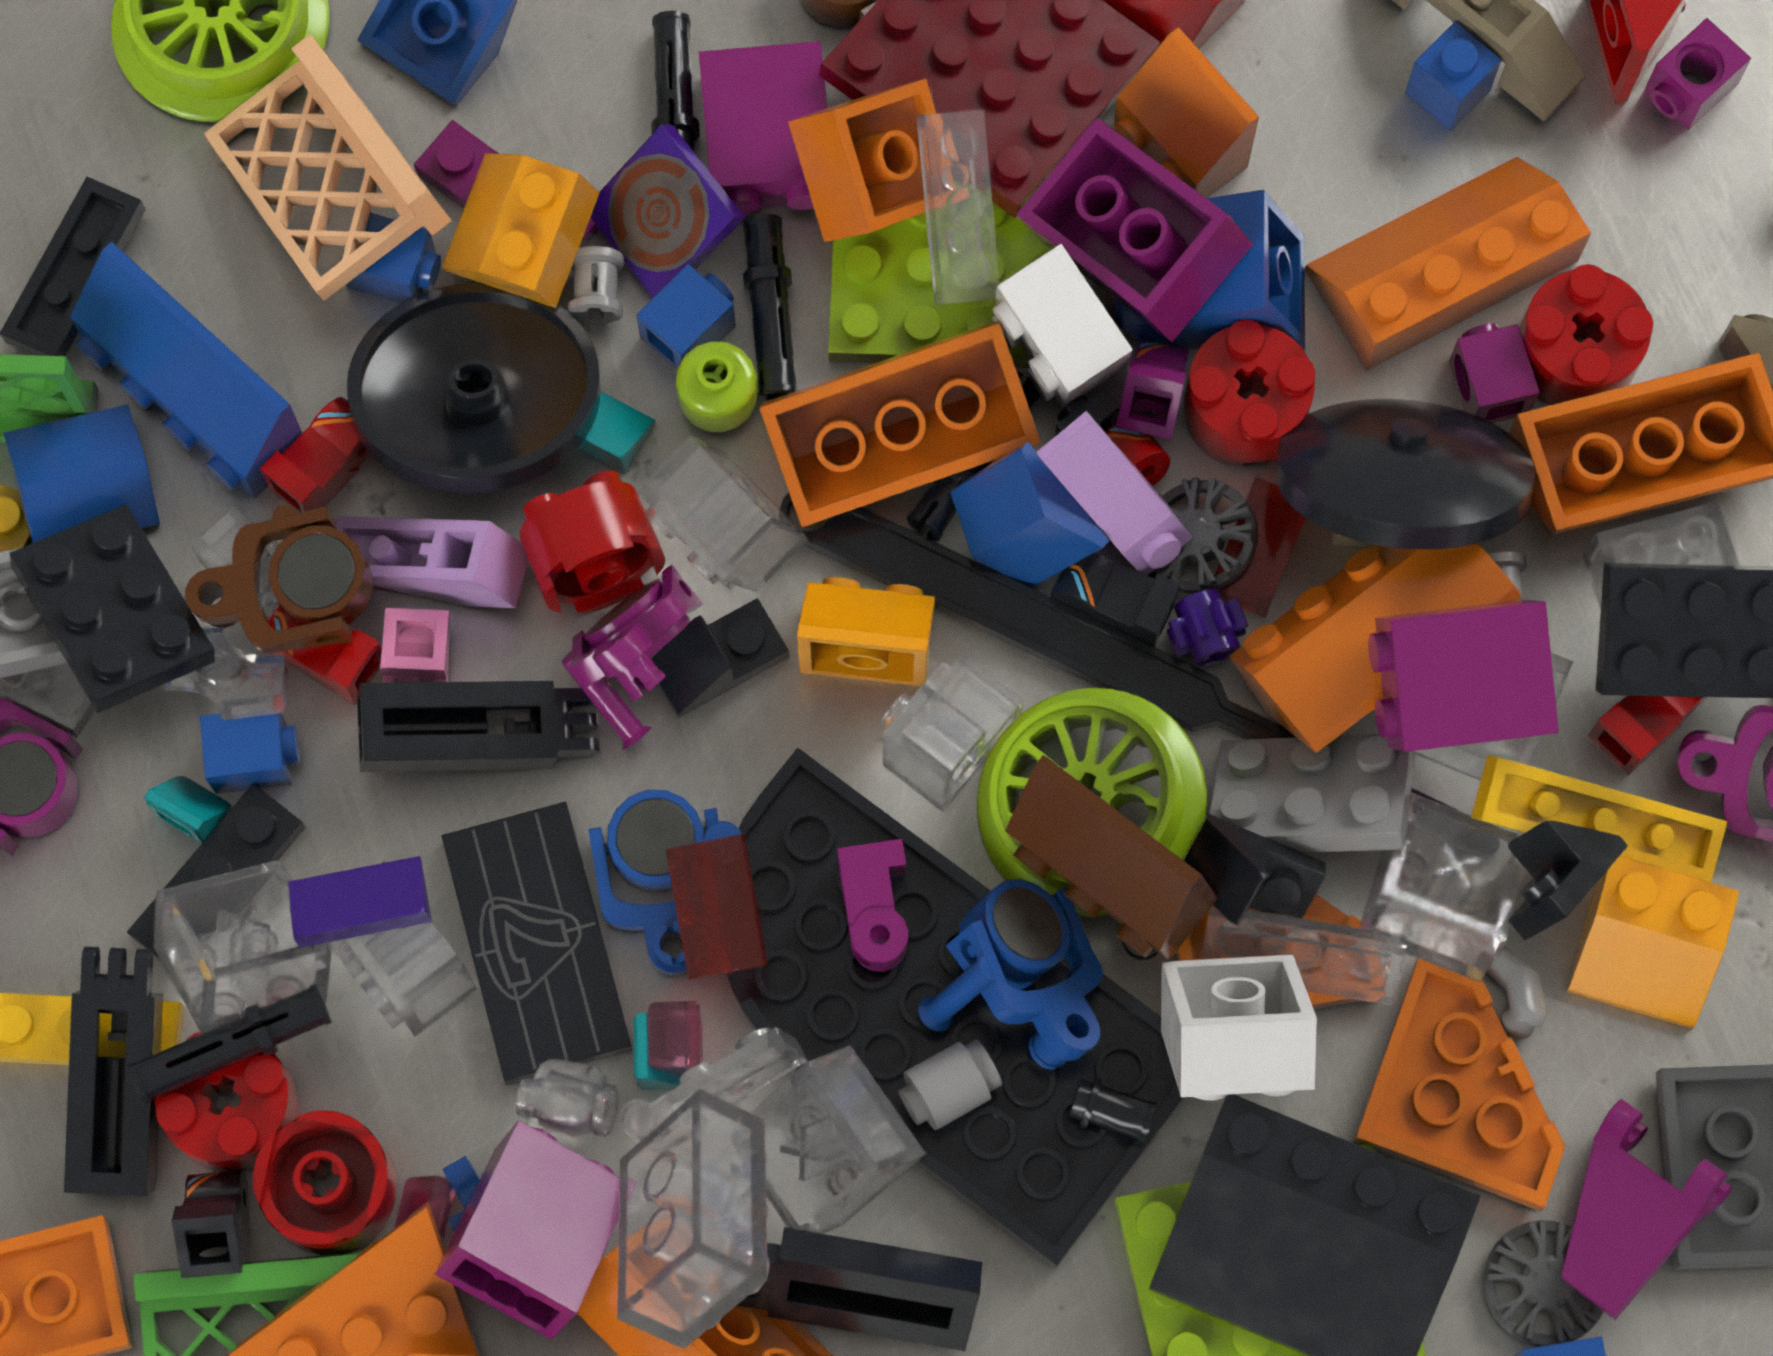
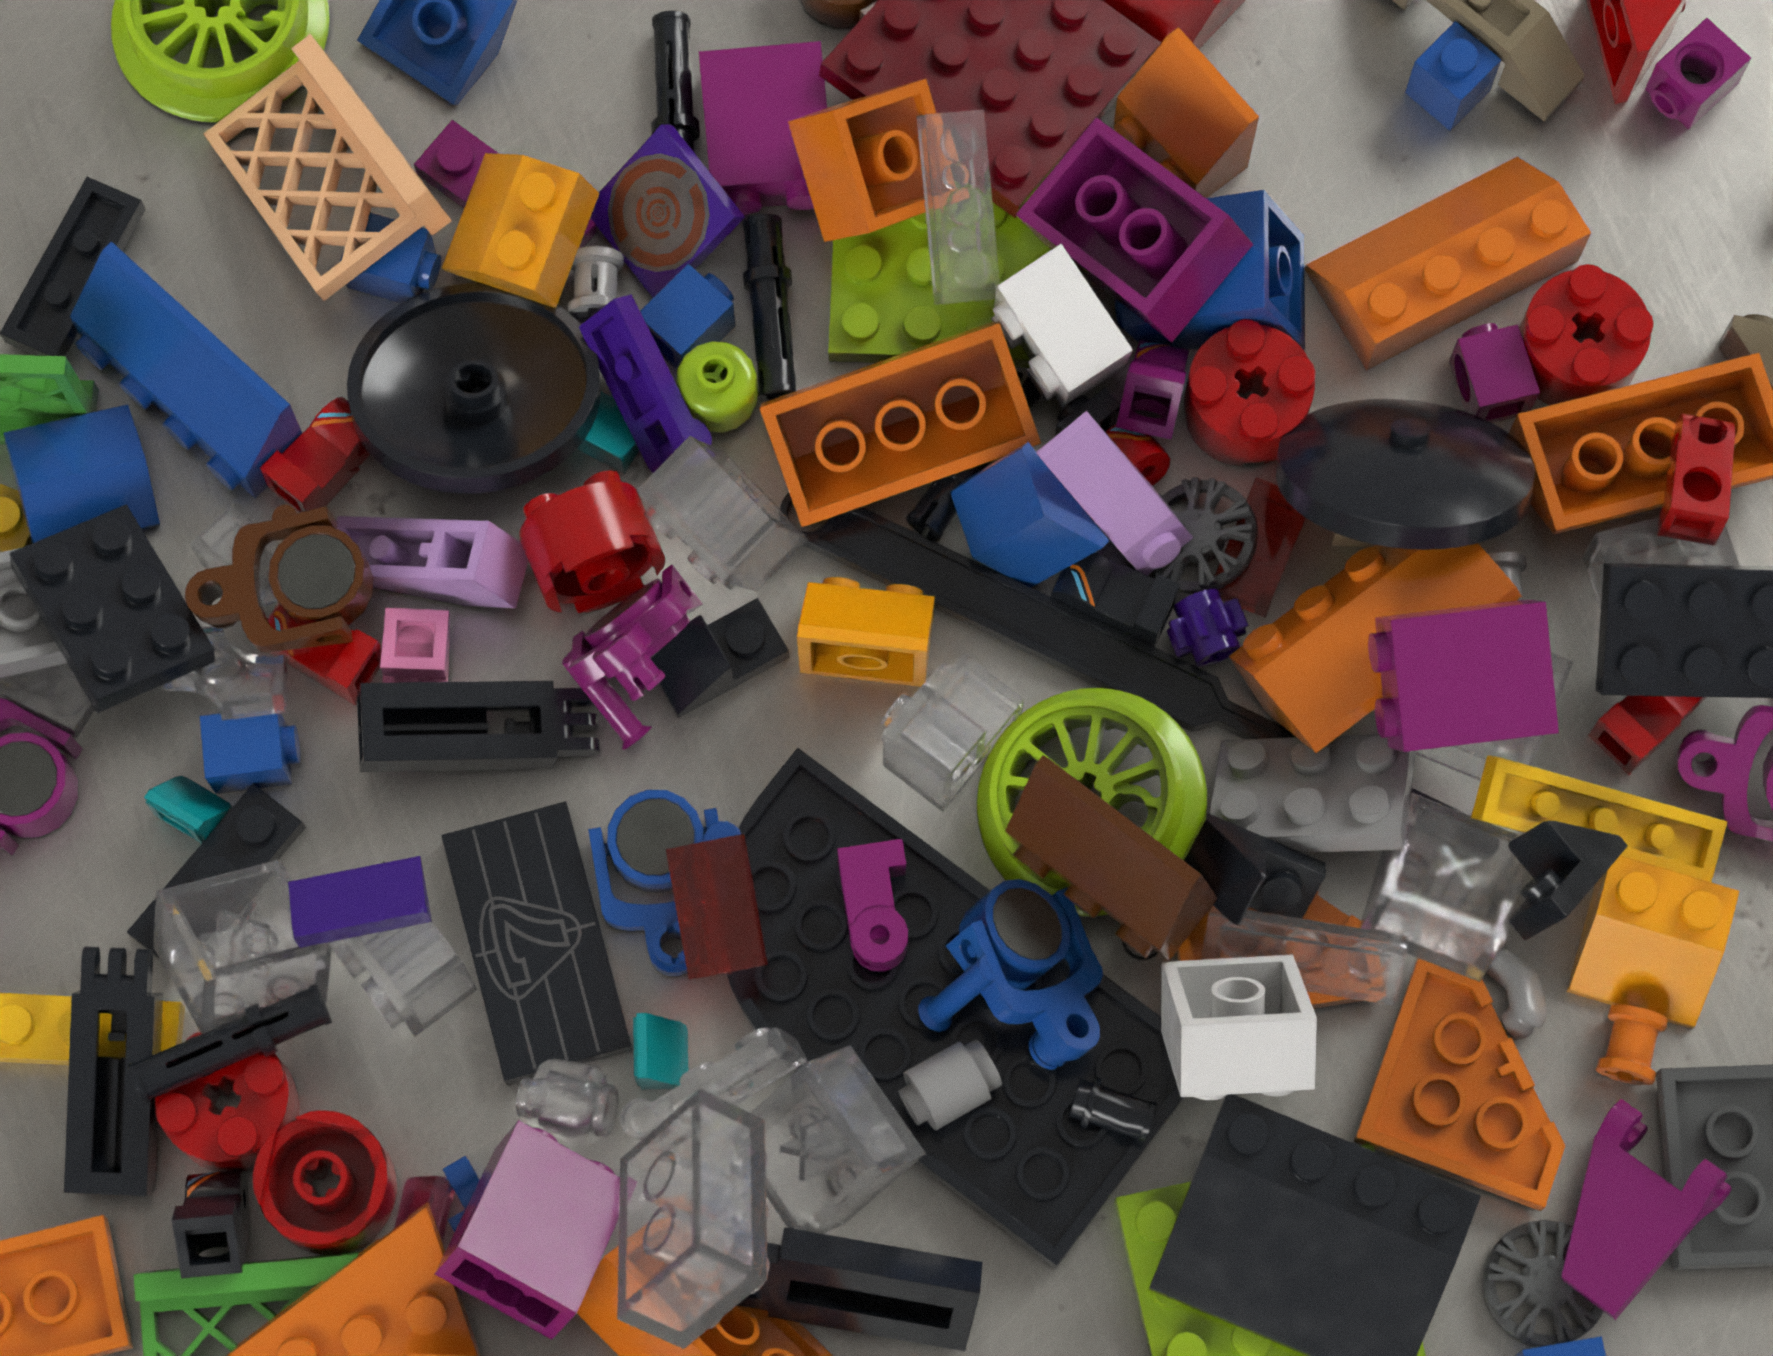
clear pink slope [648,1001,703,1078] -> none
none -> dark purple plate [579,294,712,478]
none -> orange bush [1595,1004,1668,1085]
none -> red leg [1657,413,1735,546]

